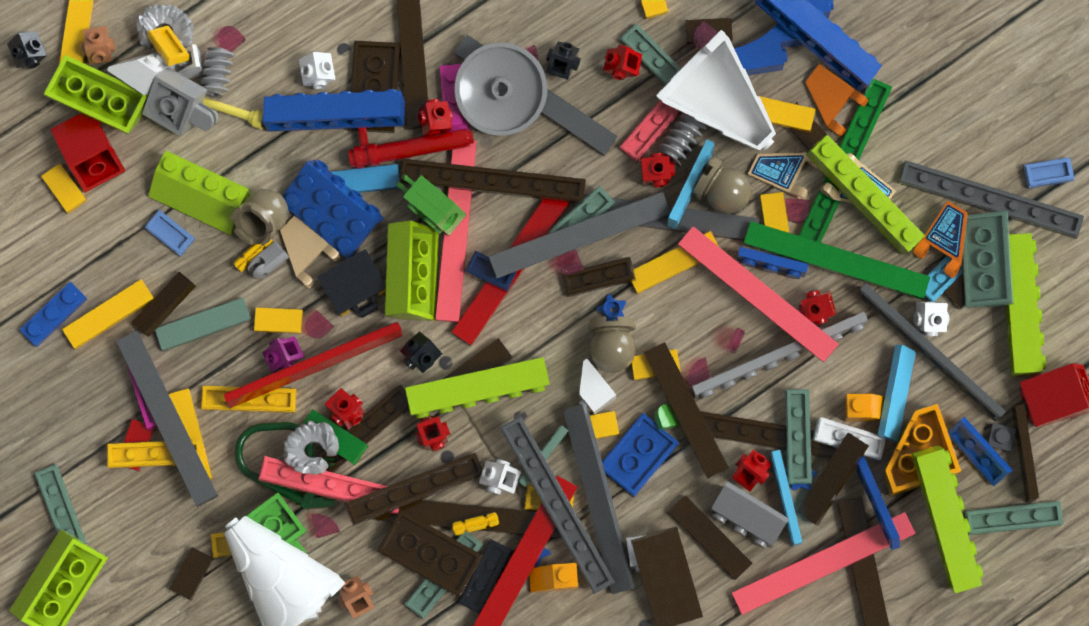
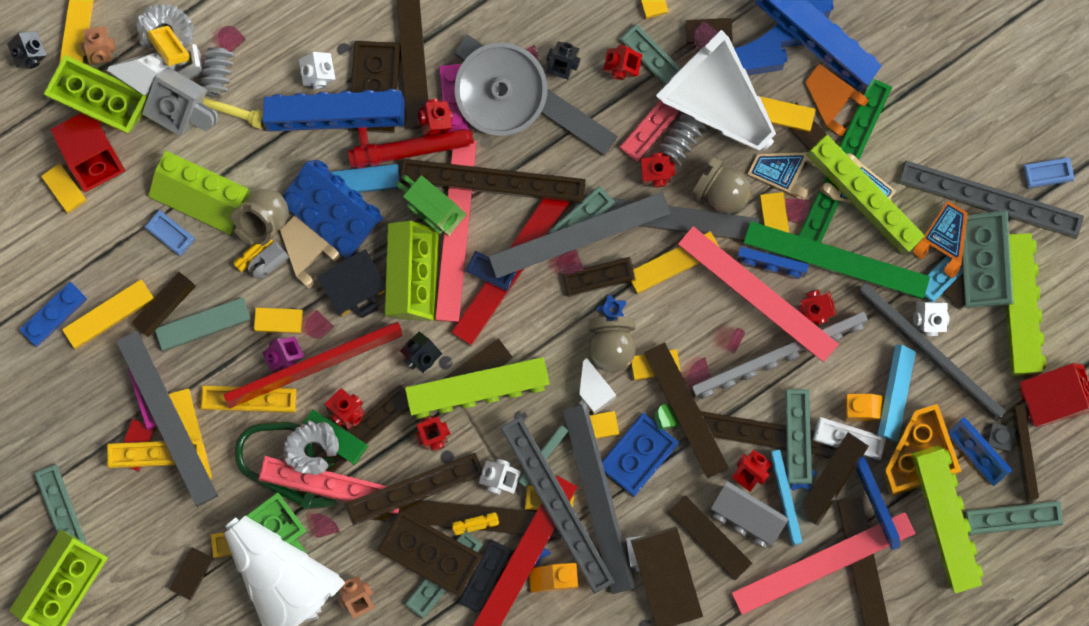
medium azure tile [667,140,715,229] -> none

